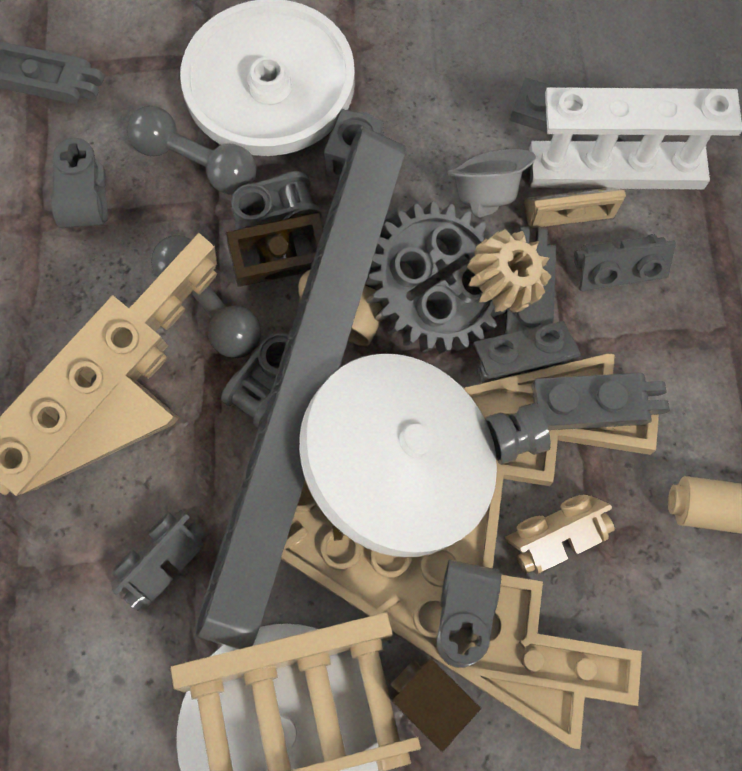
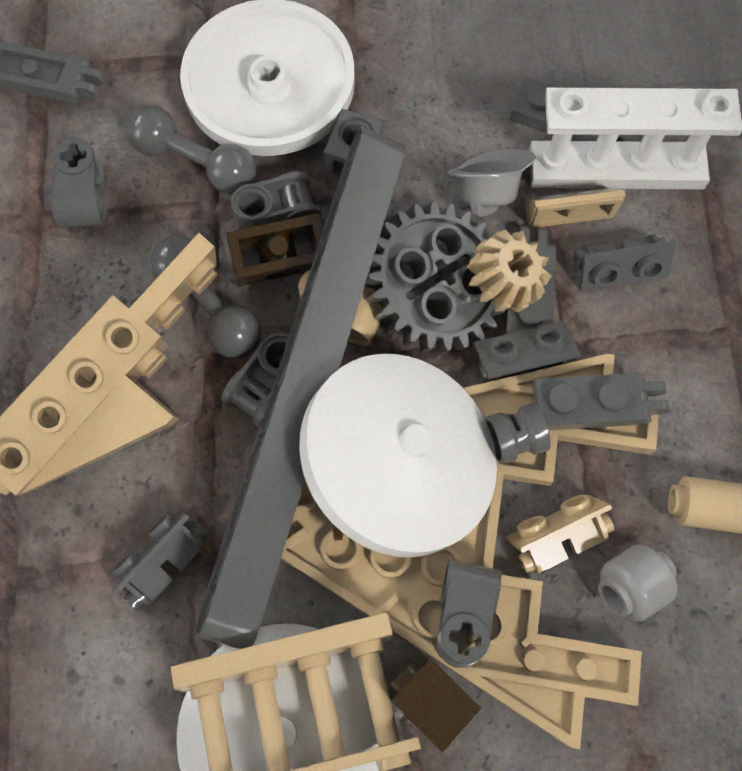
none -> light grey head [598,544,678,621]

